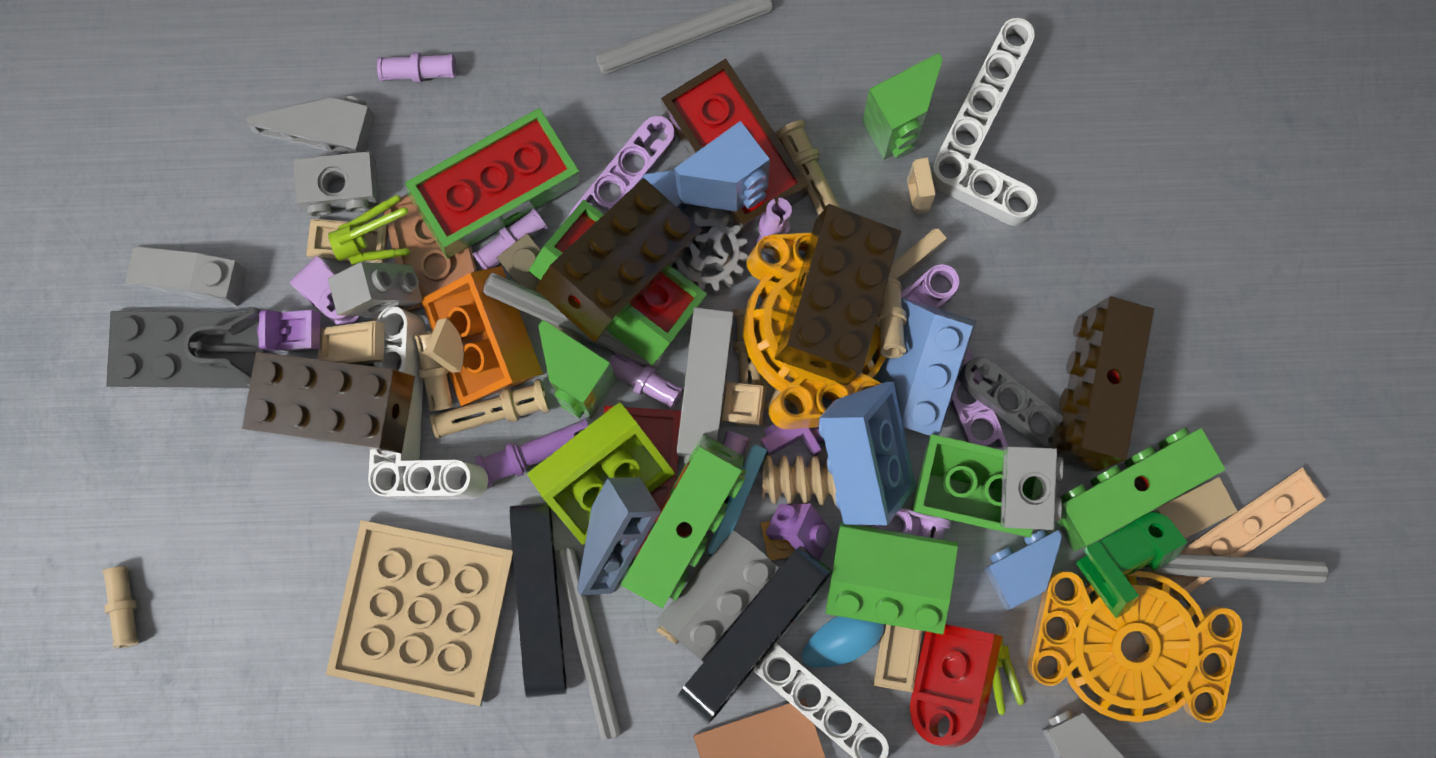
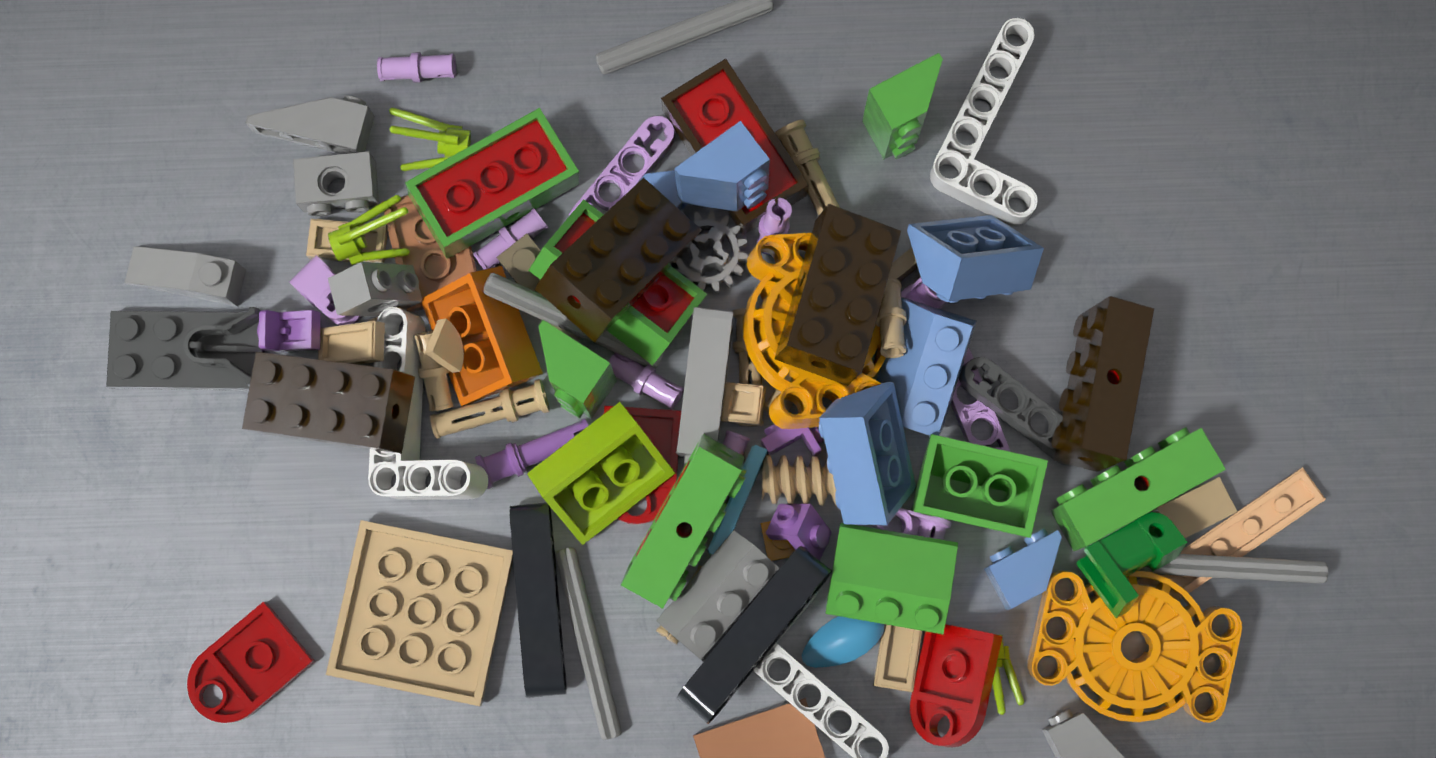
tan pin [102,566,139,649] -> none
sand blue slope [577,477,661,596] -> none
tan tile [907,157,935,215] -> none
light grey brick [1000,447,1063,530] -> none
none -> red tile [187,602,315,723]
none -> lime plant [389,107,471,171]
none -> medium blue slope [907,215,1044,303]

